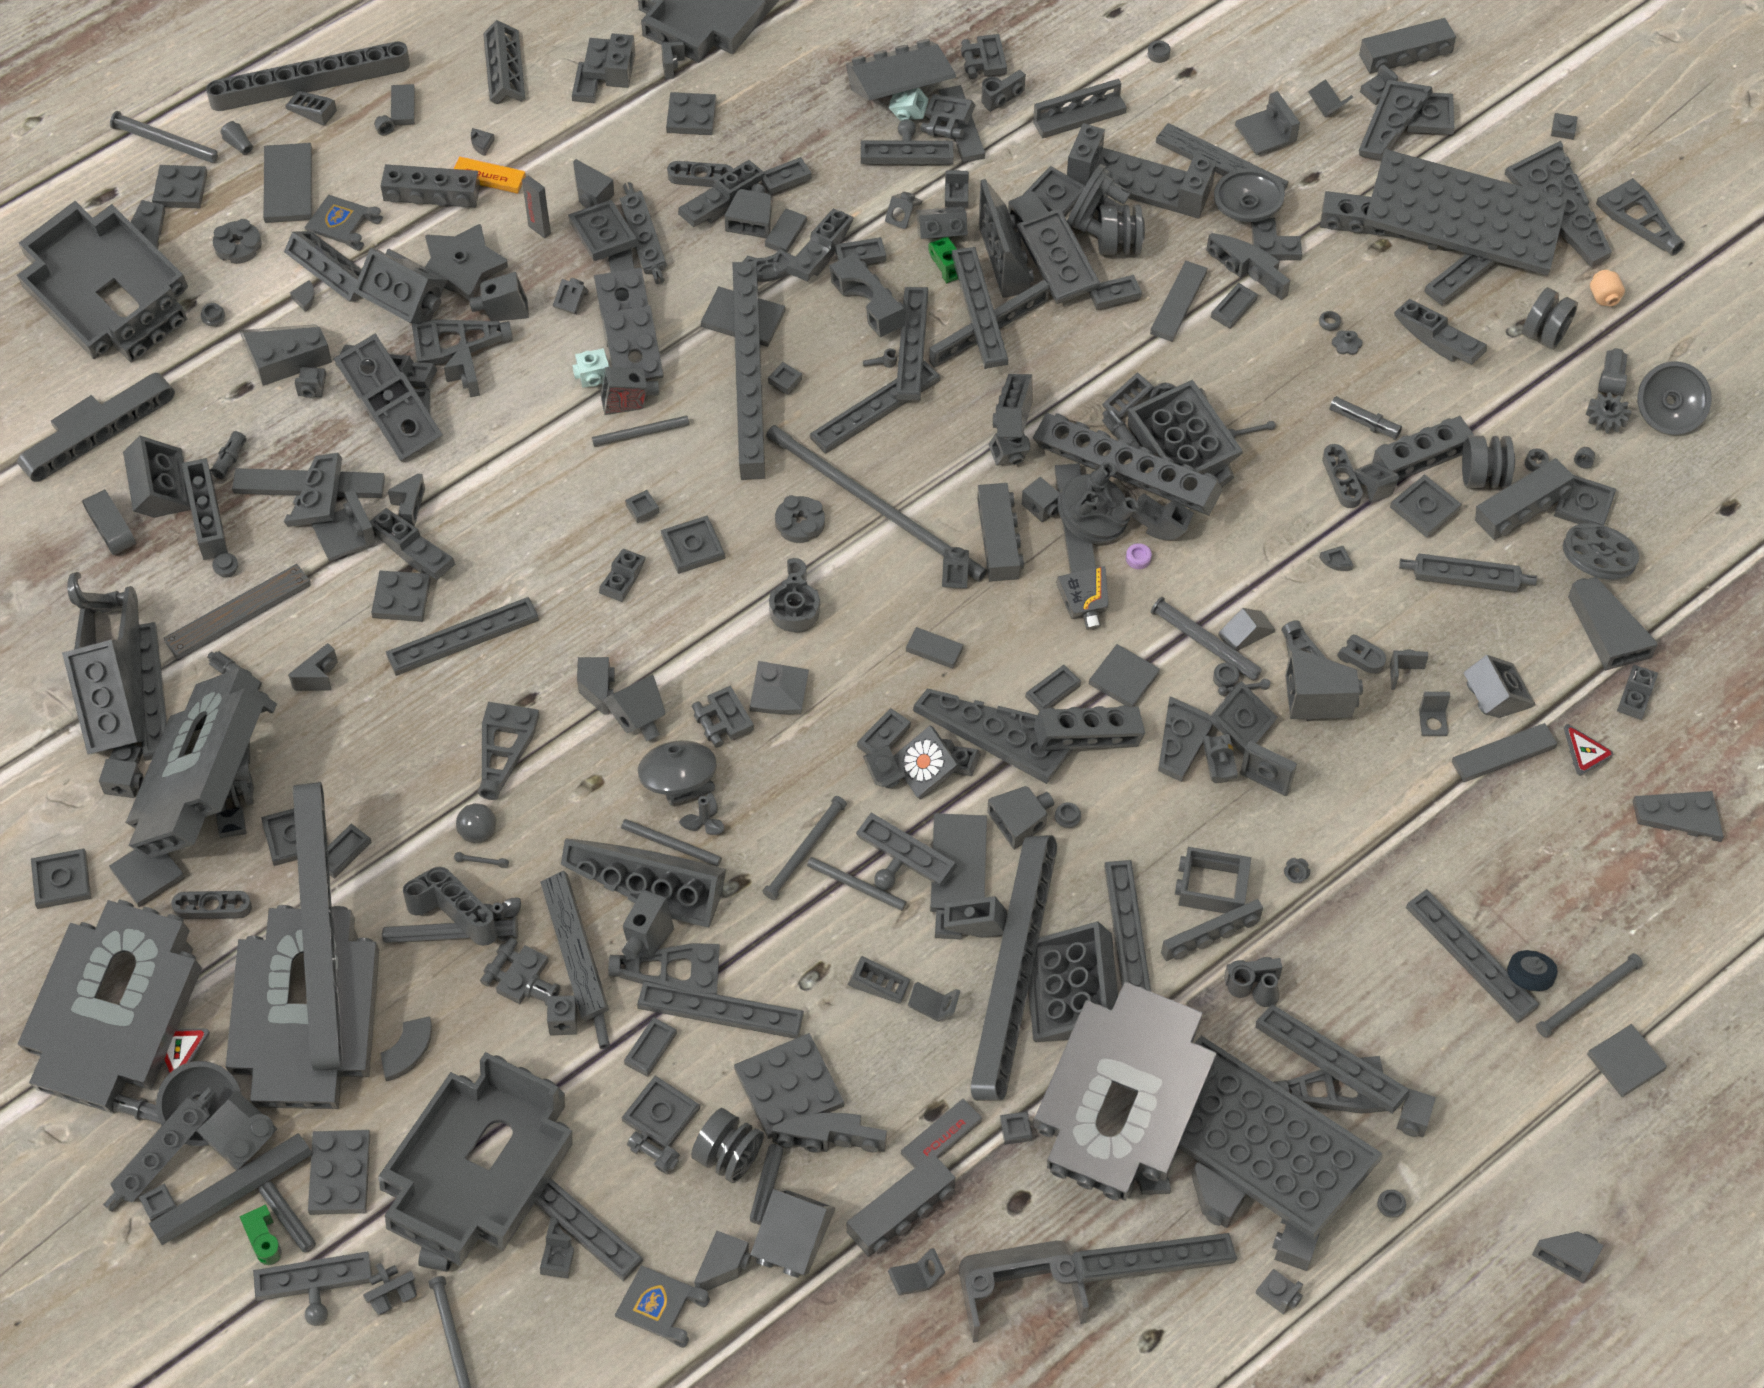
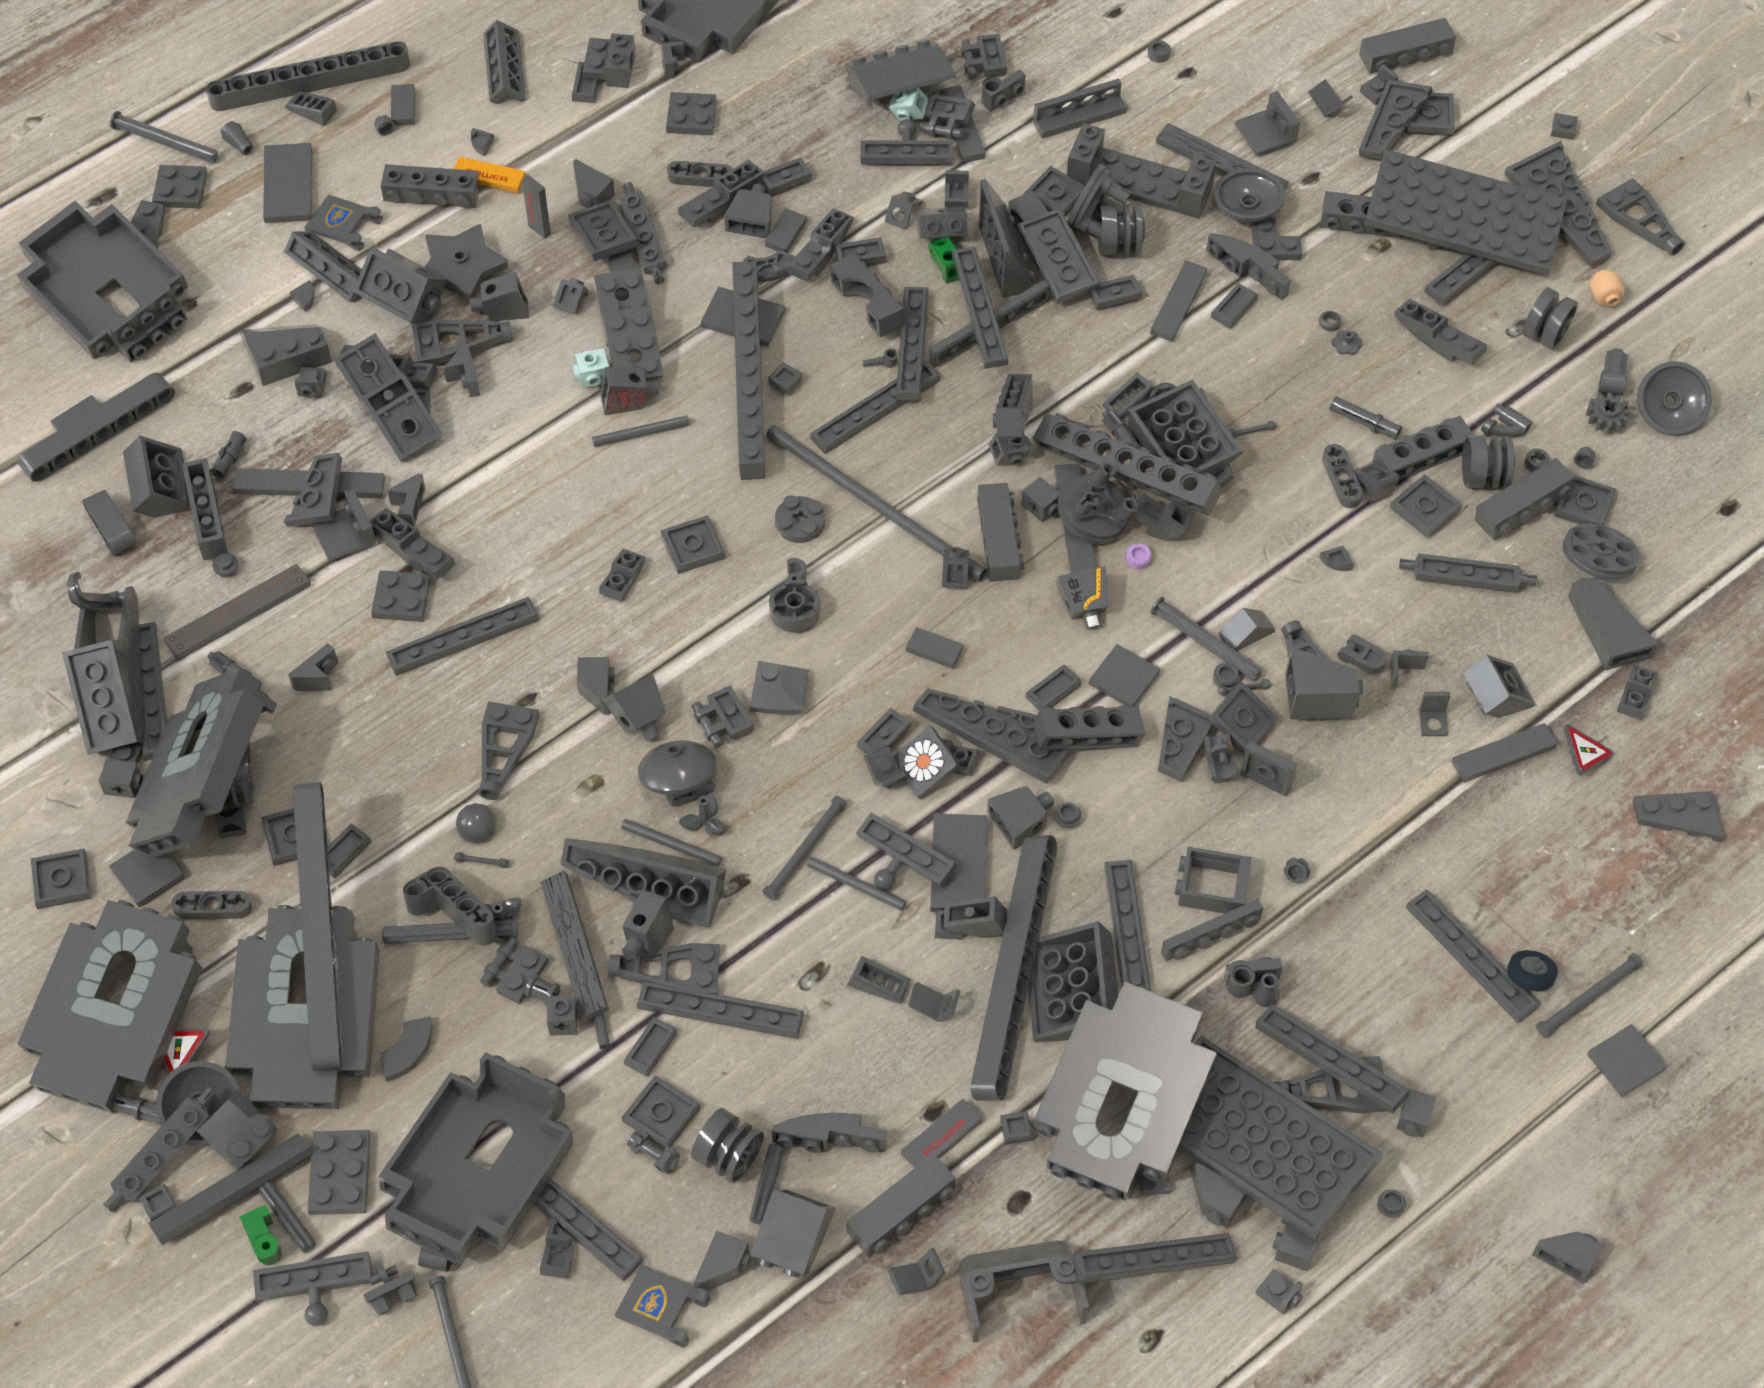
dark grey plate [201,303,225,326] -> none
dark grey plate [213,219,262,264] -> none
dark grey plate [625,490,659,523] -> none
dark grey plate [734,1033,844,1139] -> none
none -> dark grey plant [1481,403,1533,437]

